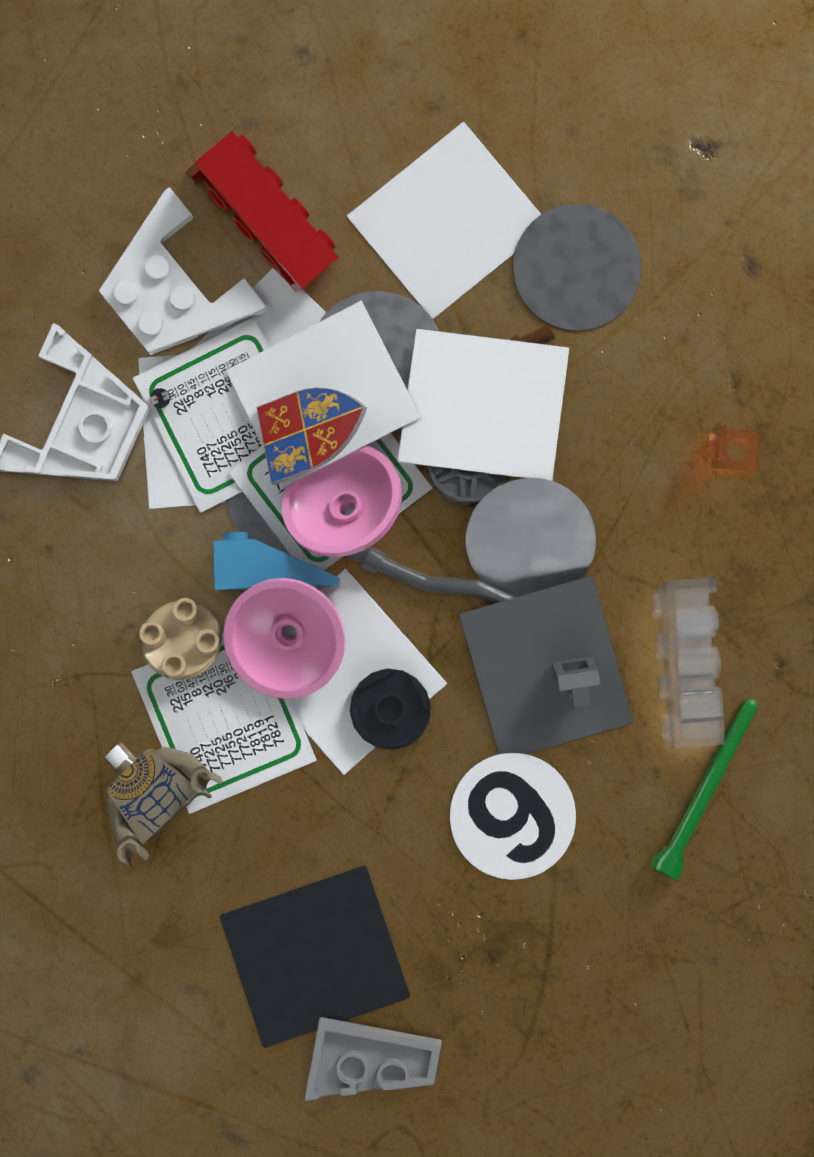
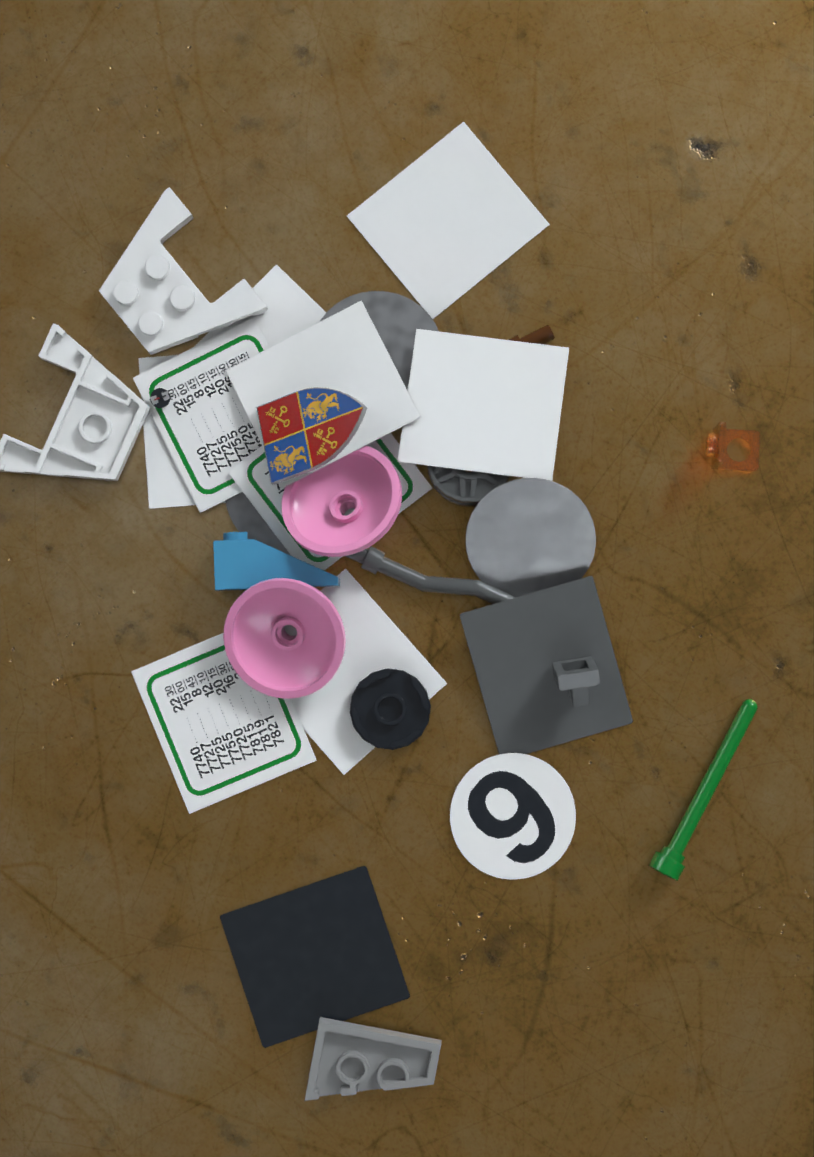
dark tan torso [104,742,223,870] -> none
tan dish [140,598,222,680] -> none
red wedge [185,131,339,292] -> none
flat silver sticker [513,204,641,331] -> none
clear wedge [652,577,725,748] -> none

